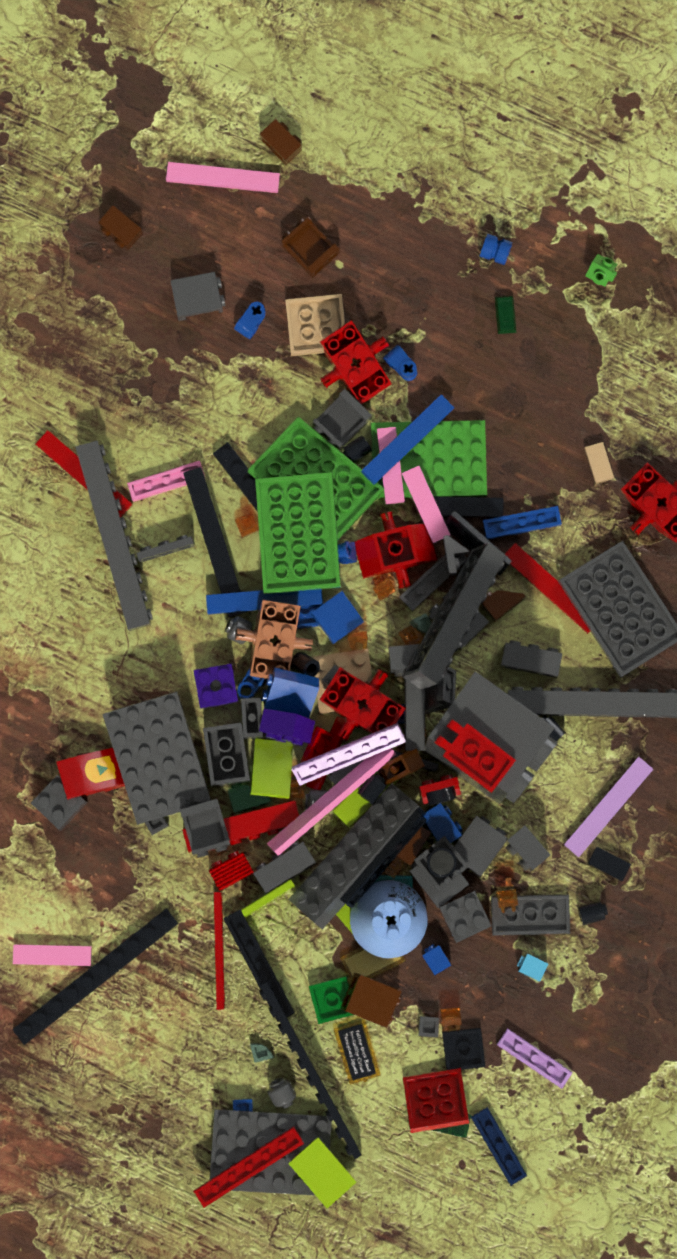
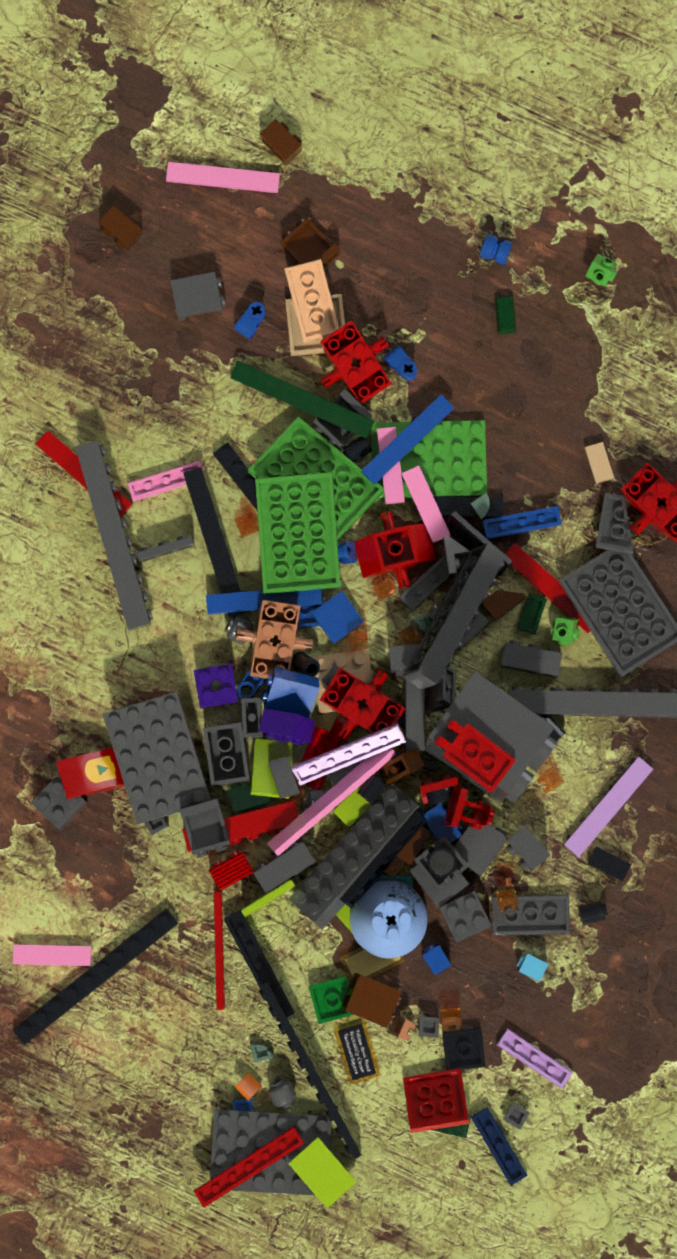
none -> dark green tile [230,361,375,438]
none -> orange tile [235,1073,262,1101]
none -> dark grey tile [268,757,299,799]
none -> light nougat tile [284,259,339,342]
none -> nougat tile [389,1015,415,1040]
none -> red tile [443,787,495,830]
none -> sand green tile [470,493,490,520]
none -> dark grey plate [503,1102,530,1129]
none -> dark green tile [517,593,547,635]
none -> clear orange tile [537,767,565,793]
none -> bright green brick [551,616,580,646]
none -> dark grey wing [595,493,634,555]

